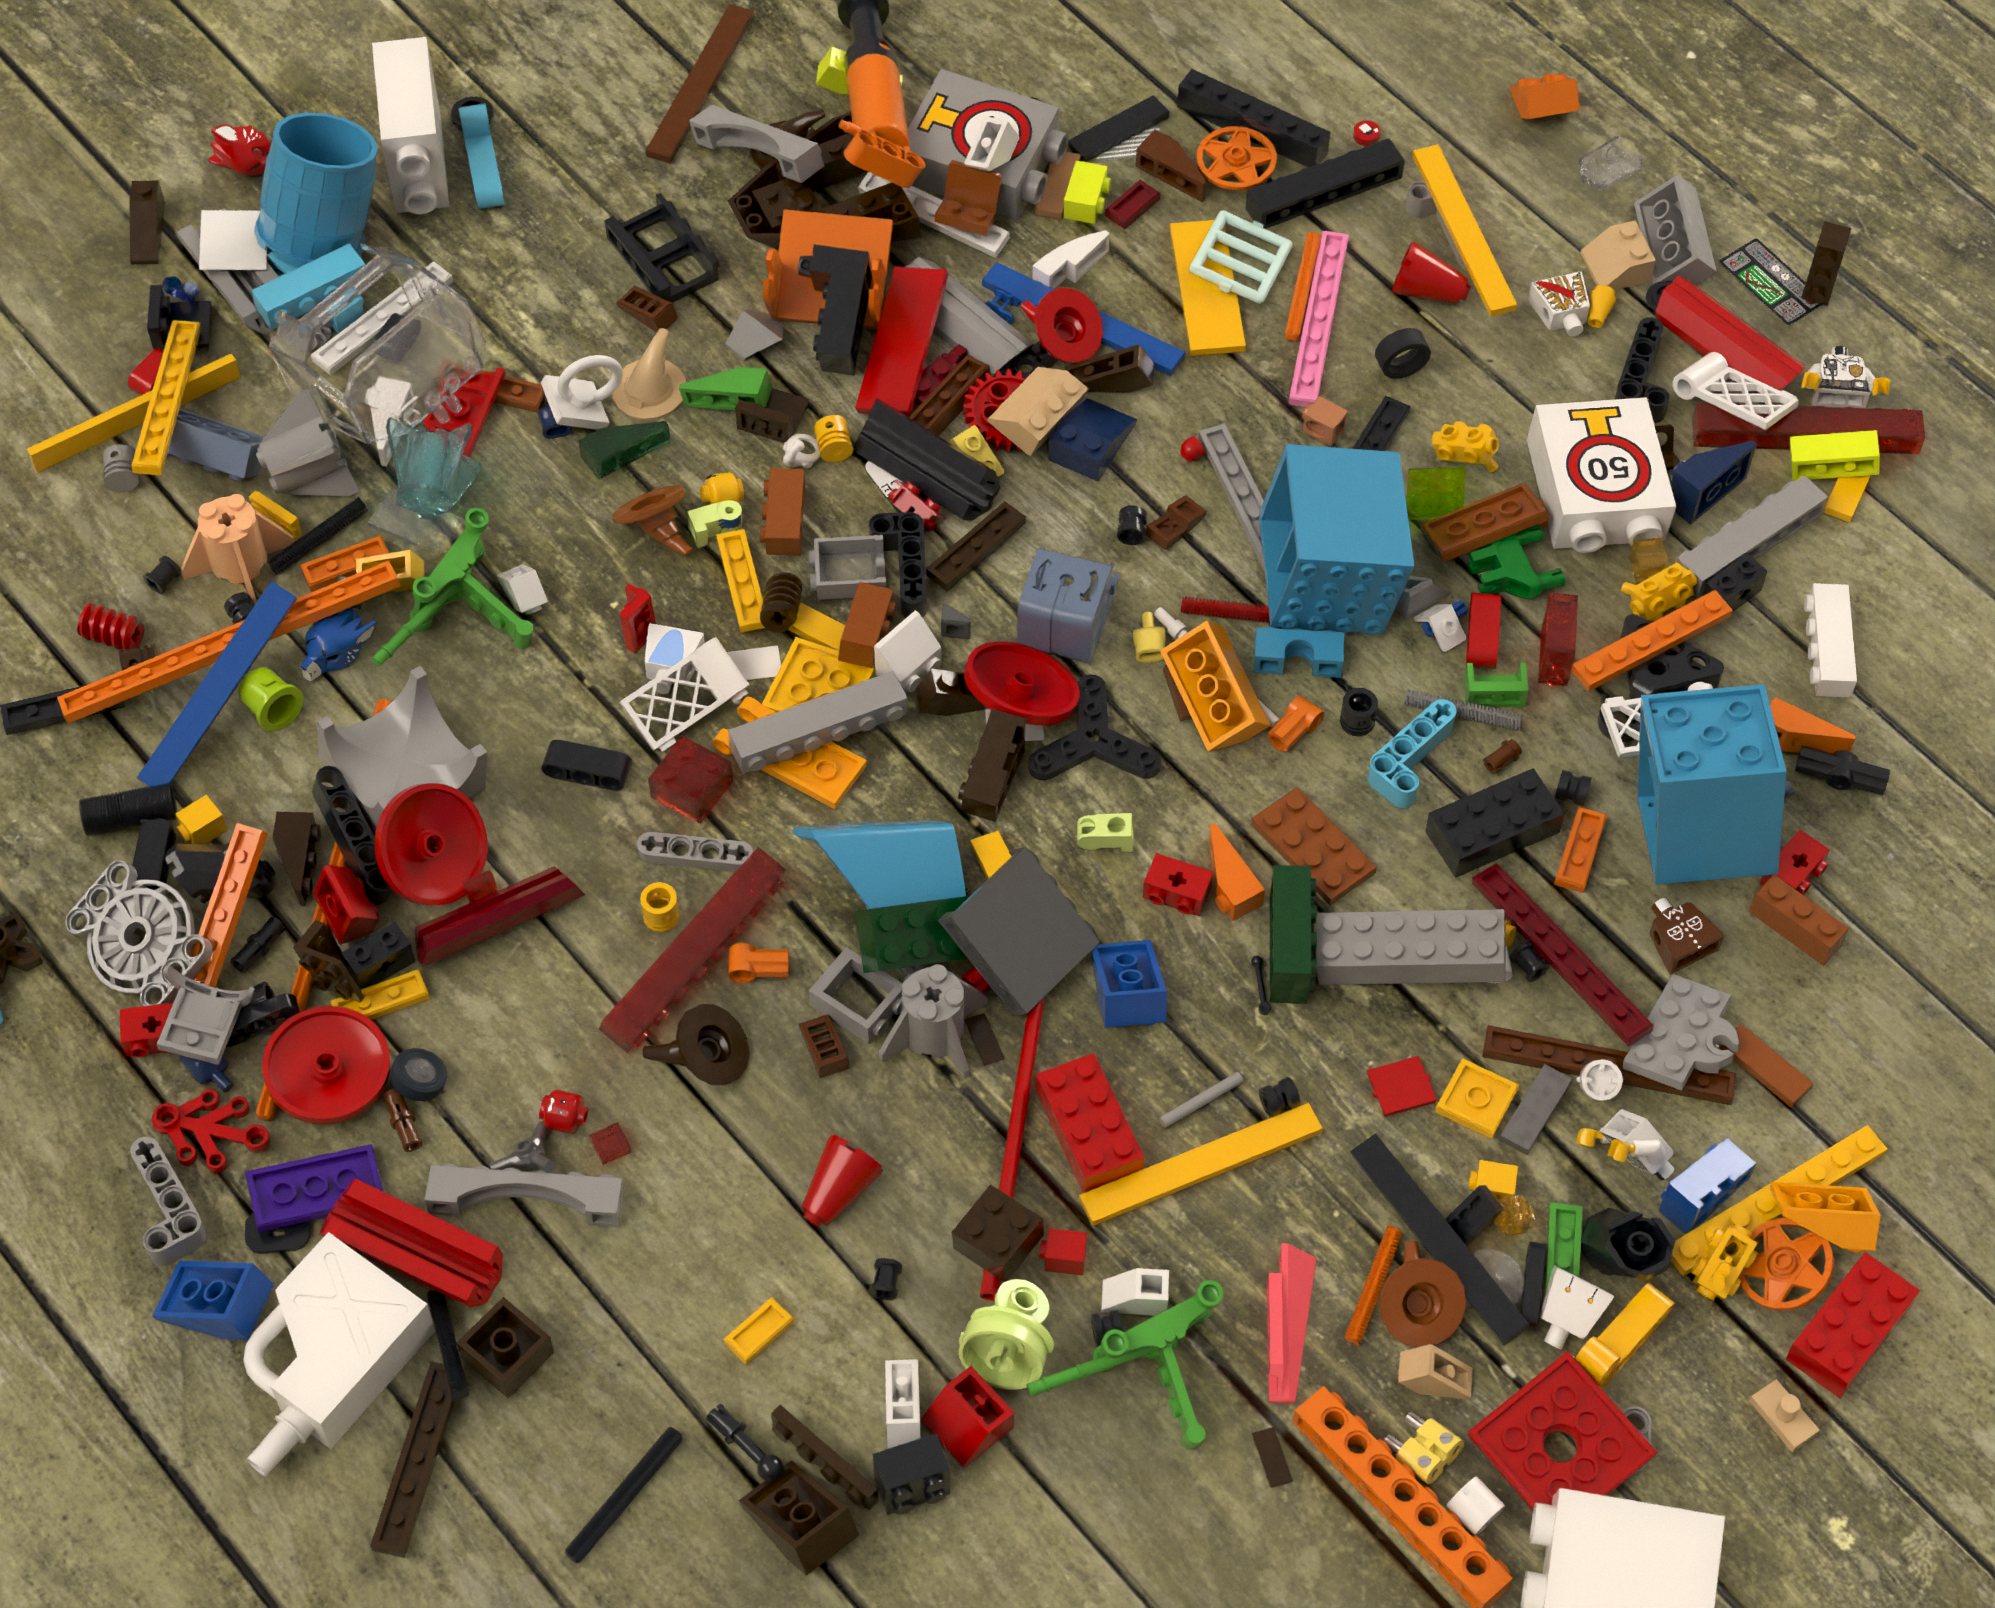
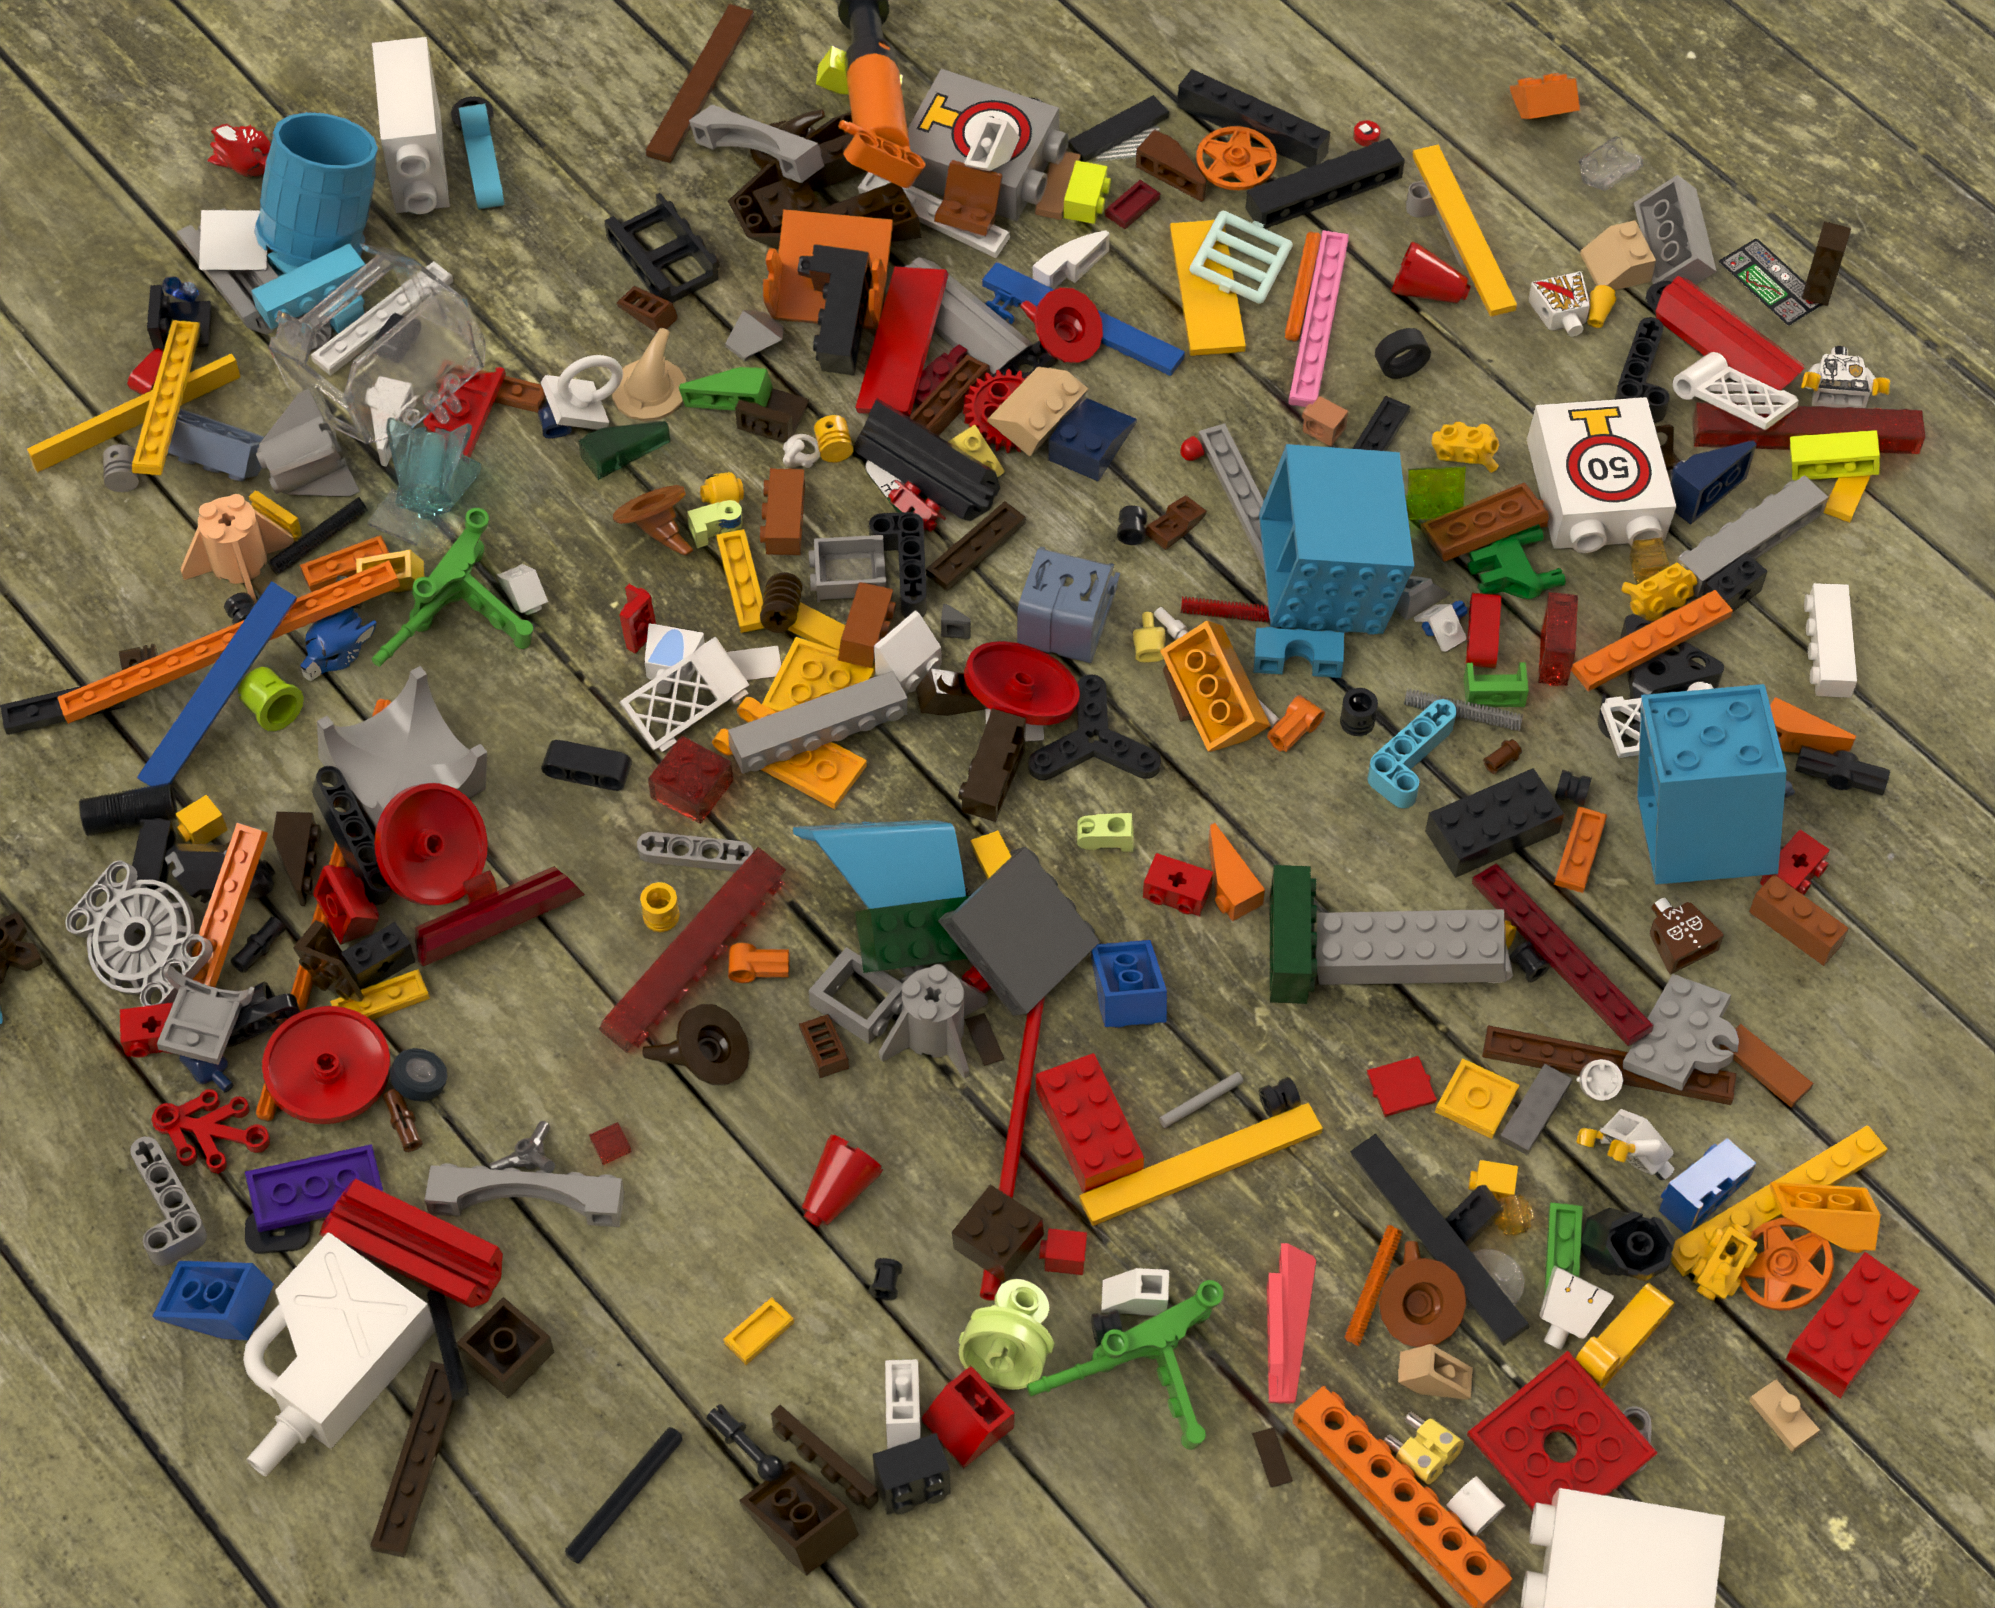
red piece [77,602,145,650] -> none
dark brown slope [129,180,165,265] -> none
black bush [143,556,182,594] -> none
red head [539,1089,589,1134] -> none
dark brown slope [1065,344,1154,393] -> none
dark orange plate [1251,787,1377,906] -> none
black hinge [1251,956,1271,1016] -> none
black beam [1520,1241,1546,1332] -> none

